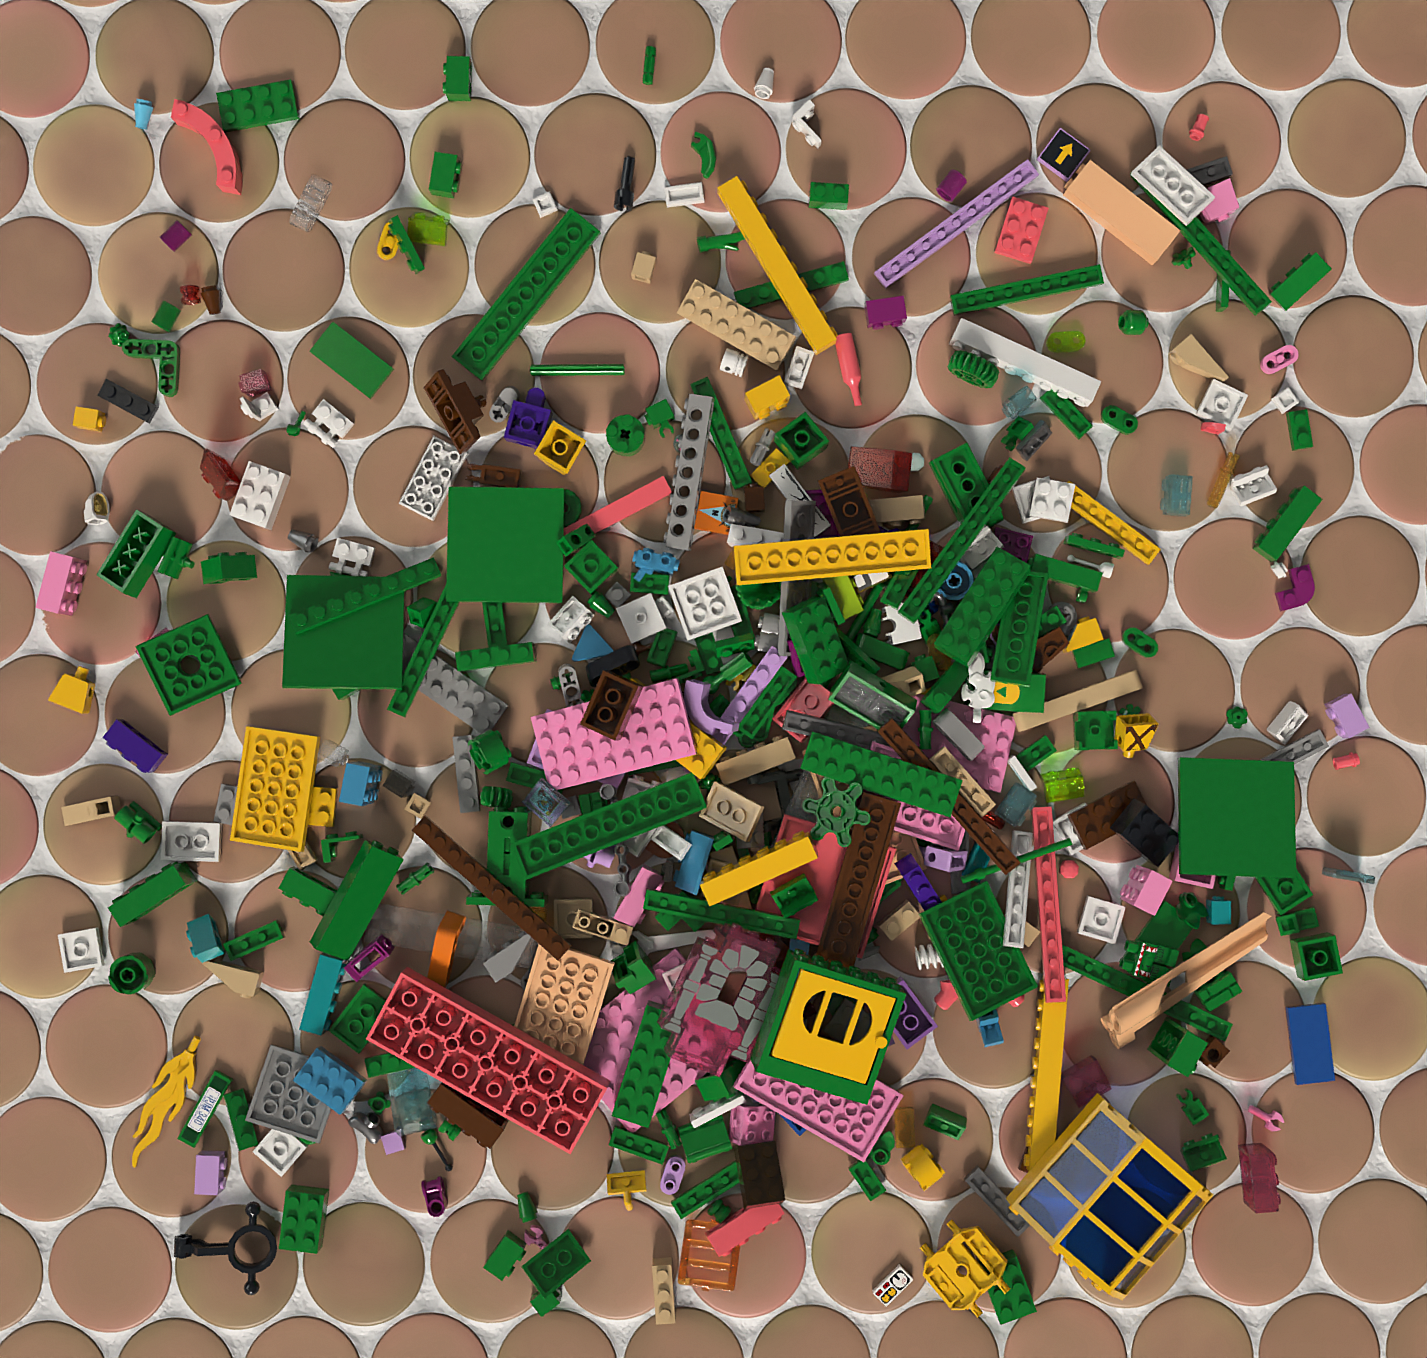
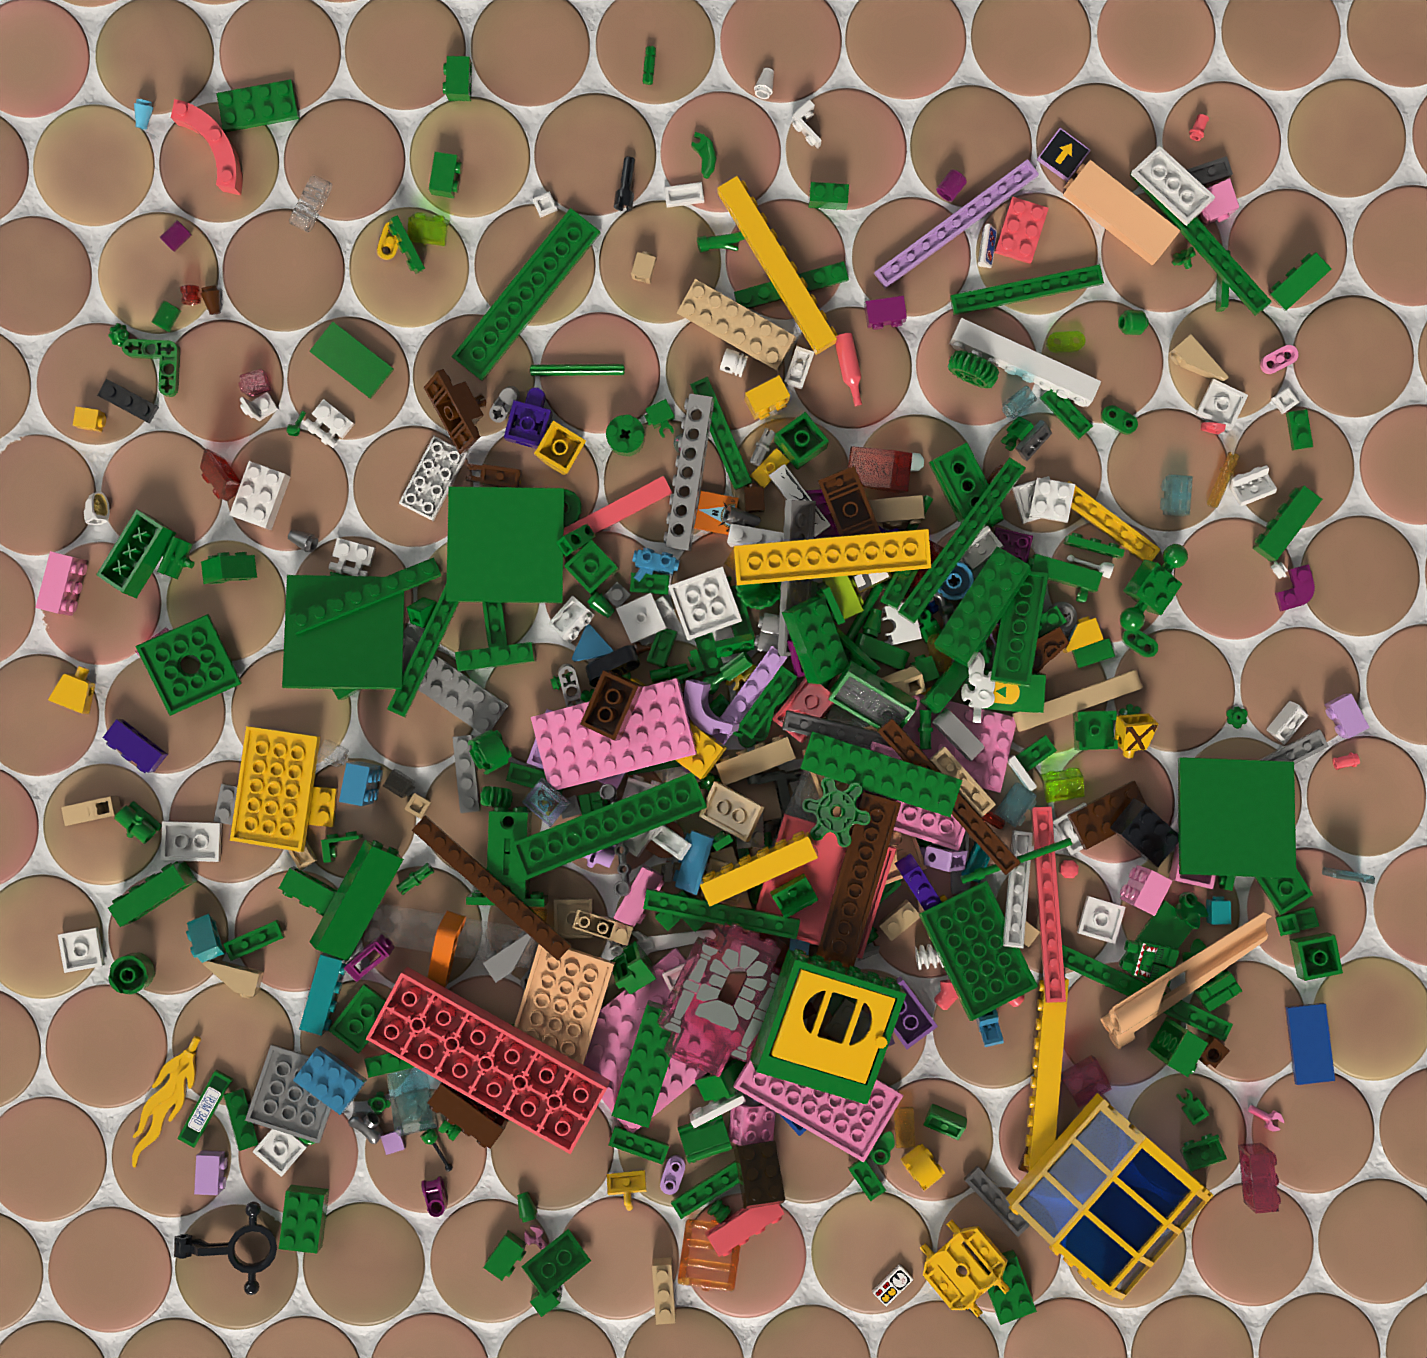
green pin [656,1108,682,1149] -> none
none -> white slope [977,224,997,268]
none -> green brick [1120,544,1188,632]

